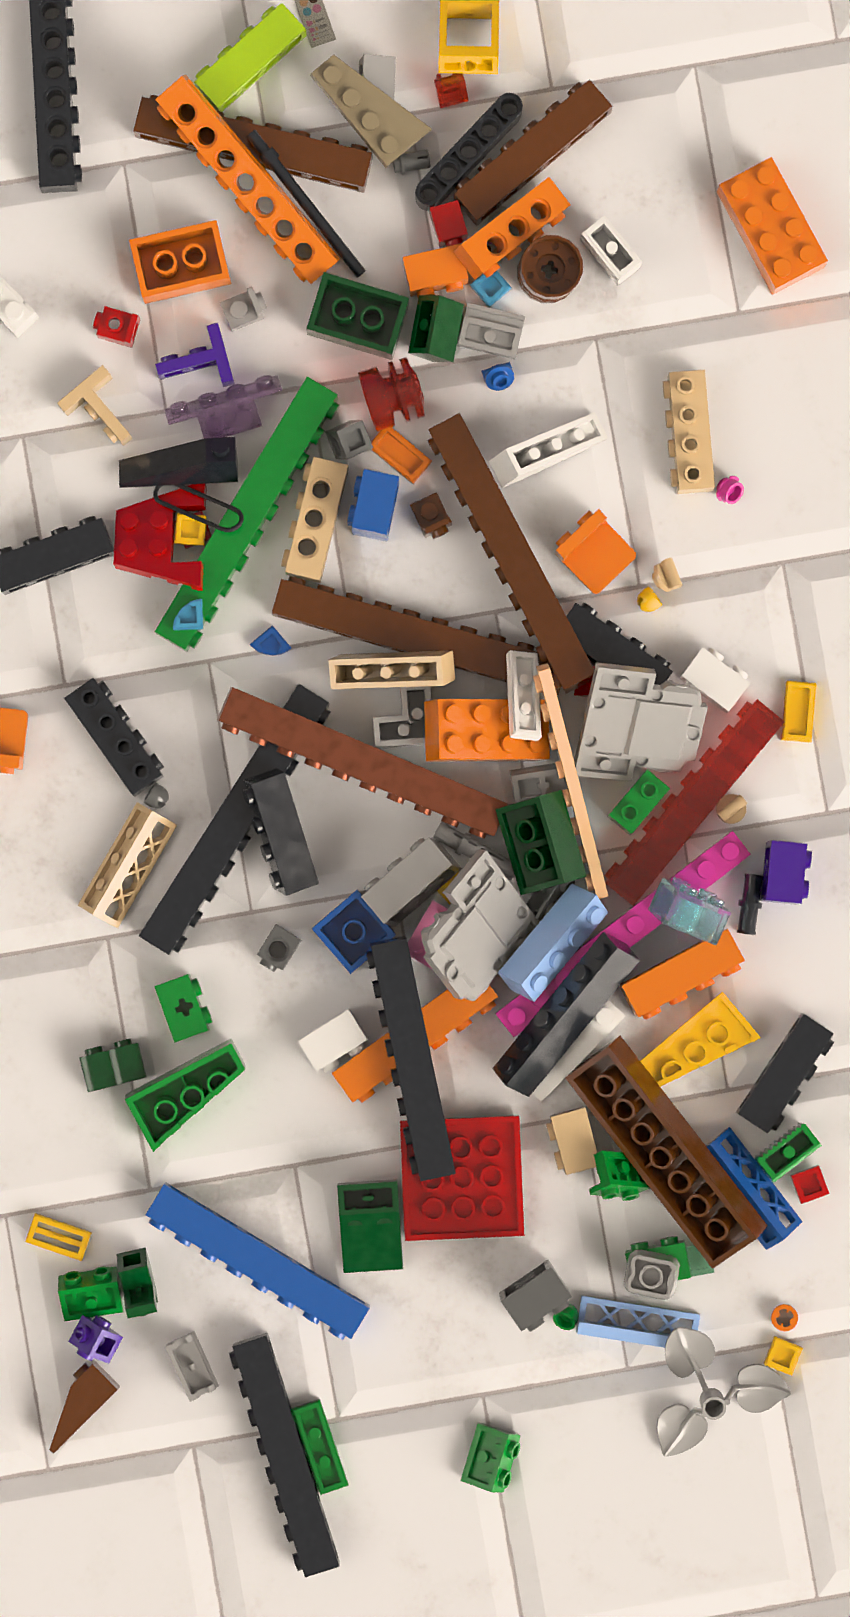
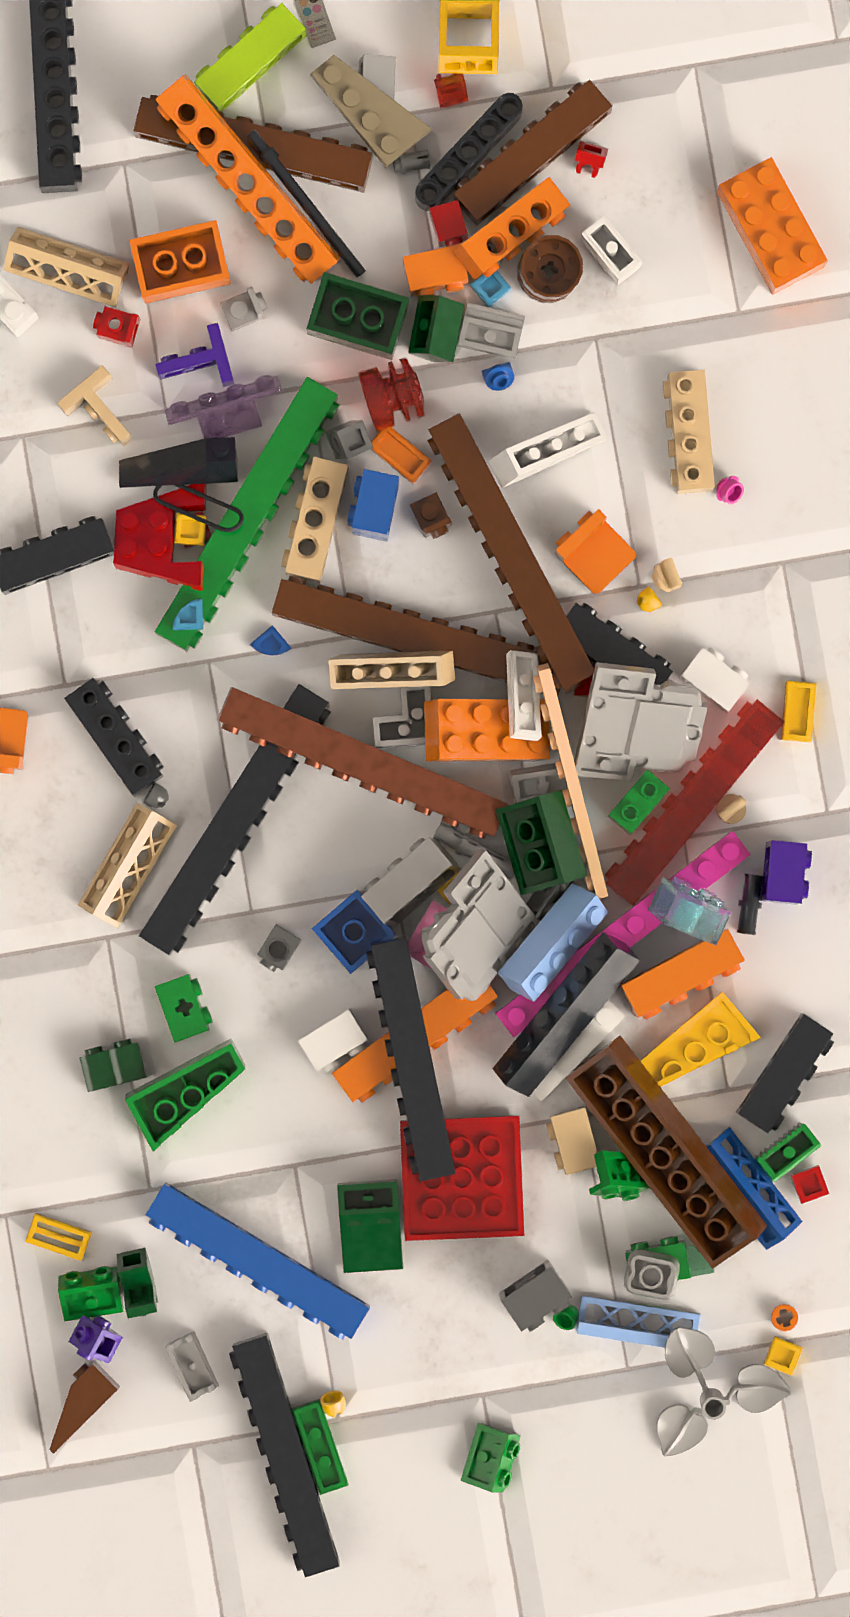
black brick [243,768,319,896] -> none
none -> tan fence [3,227,130,307]
none -> yellow hinge [320,1390,345,1417]
none -> red tile [574,141,608,178]

